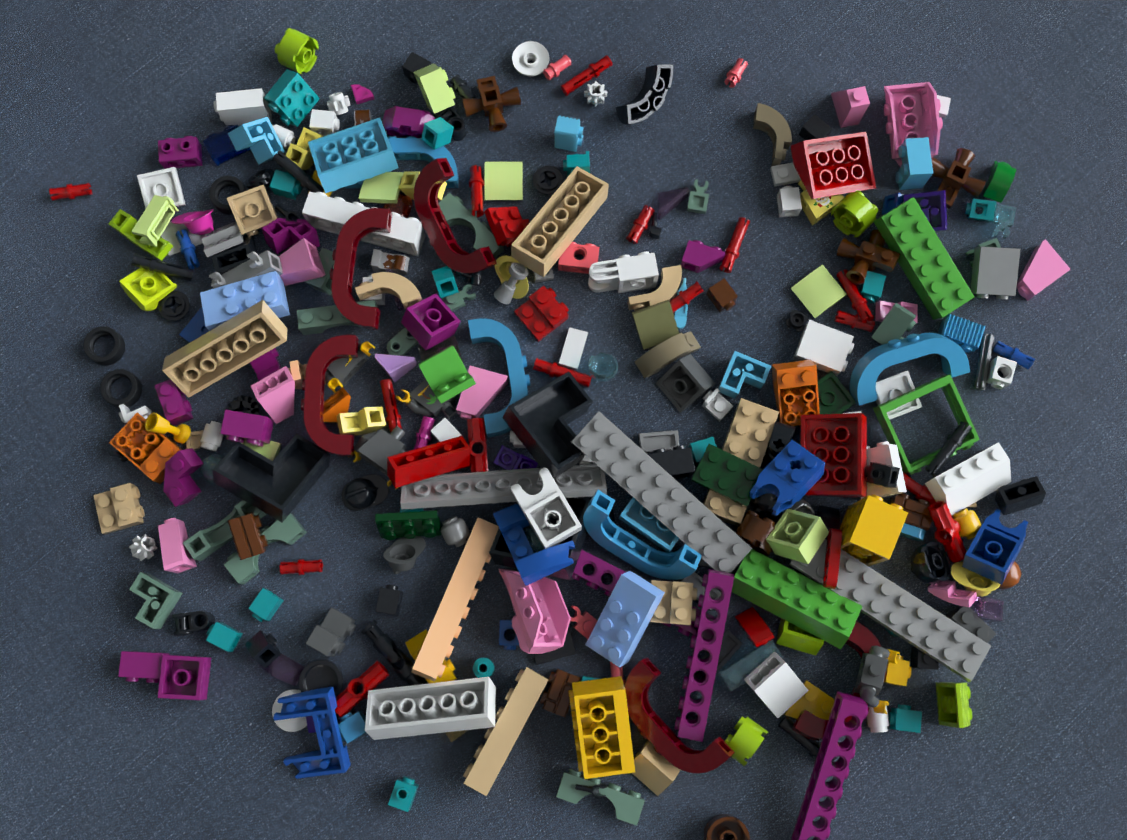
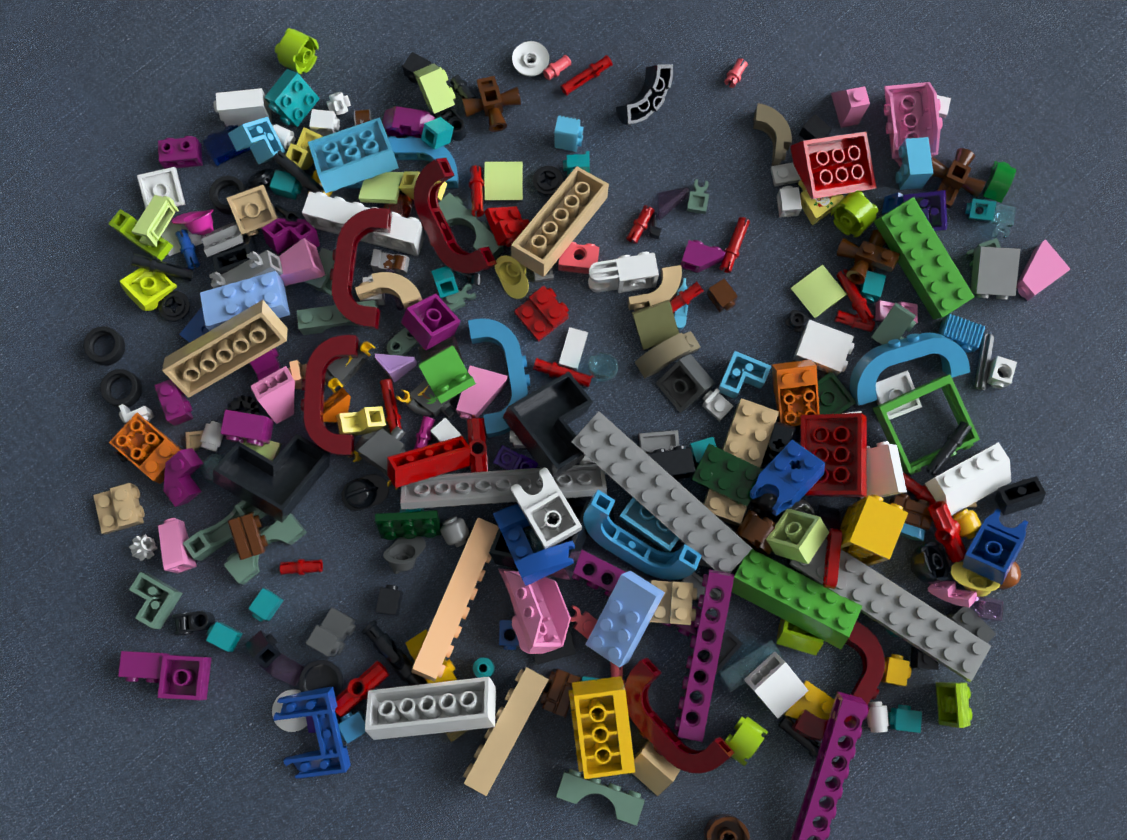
red pin [49,183,92,201] -> none
yellow piece [145,412,191,444] -> none
dark pink tile [351,84,374,104] -> none
teal brick [388,776,419,812] -> none
light grey piece [494,263,528,304] -> none
black hand [575,784,607,798] -> none
white gear [584,81,608,107] -> none
red slope [735,607,775,648] -> none
dark grey torso [854,646,900,714] -> none
black brick [864,462,900,488] -> none
blue pin [992,340,1035,370] -> none

